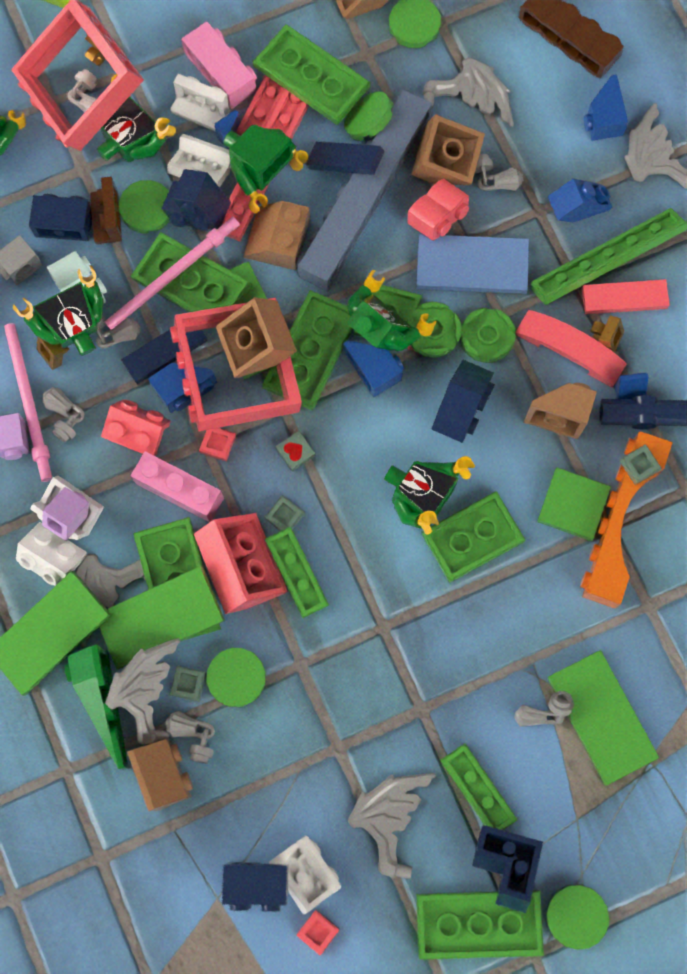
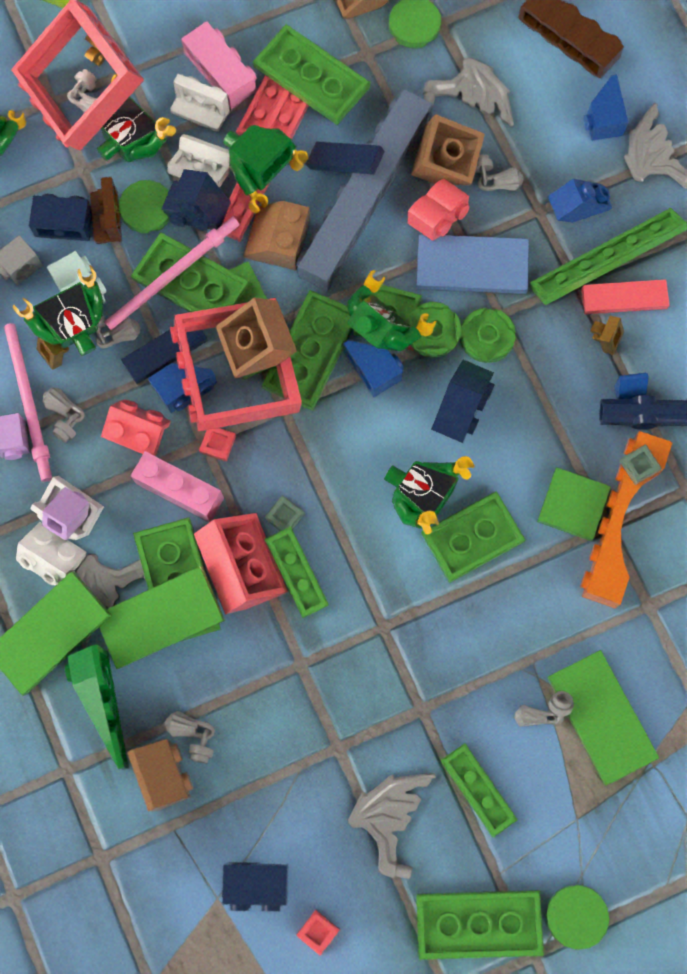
light grey animal [106,638,180,745] -> none
sand green tile [170,666,207,702] -> none
bright green tile [207,648,266,707] -> none
blue slope [214,110,240,150] -> none
white bracket [269,835,341,915] -> none
sand green tile [276,431,315,472] -> none
bright green tile [344,91,394,141] -> none
dark blue brick [472,825,543,913] -> none
coral slope [515,310,627,388] -> none
medium nougat slope [523,382,597,439] -> none

